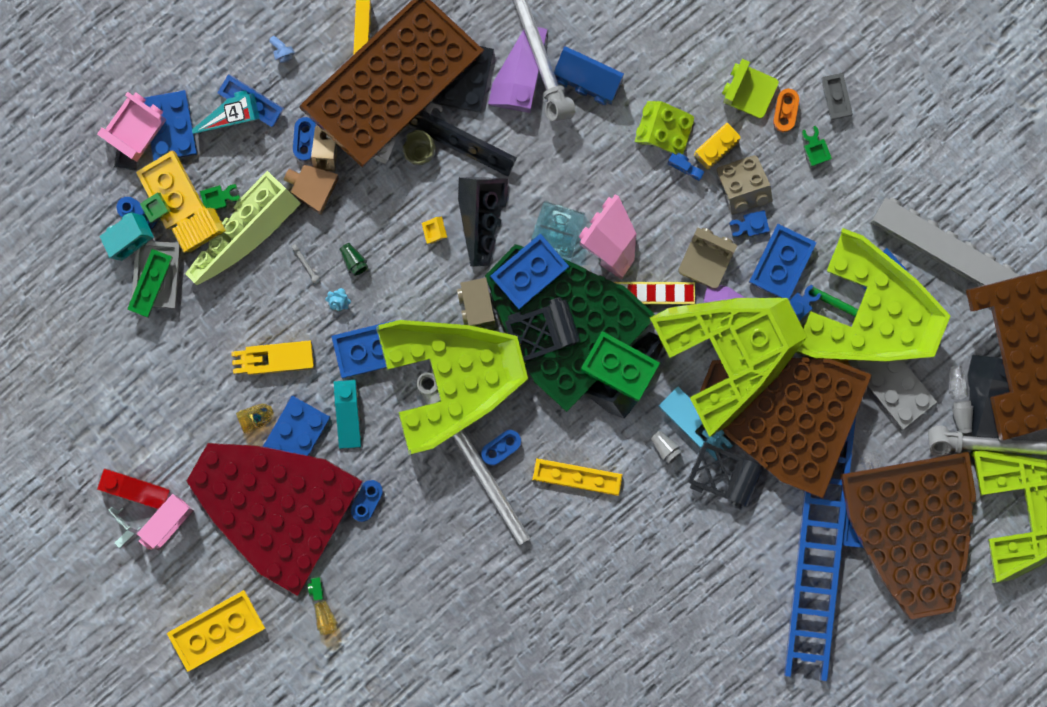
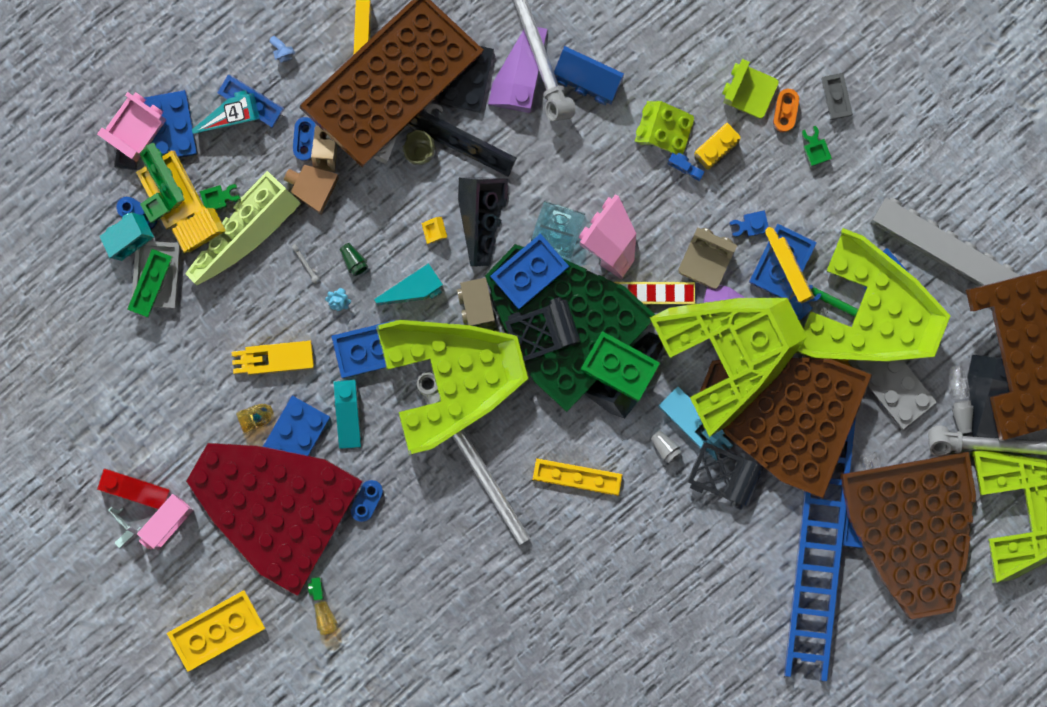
blue plate [481,430,521,465] -> none
dark tan bracket [717,155,773,215] -> none
none -> green plate [139,142,185,210]
none -> teal slope [374,263,444,306]
none -> yellow hinge [765,227,814,304]

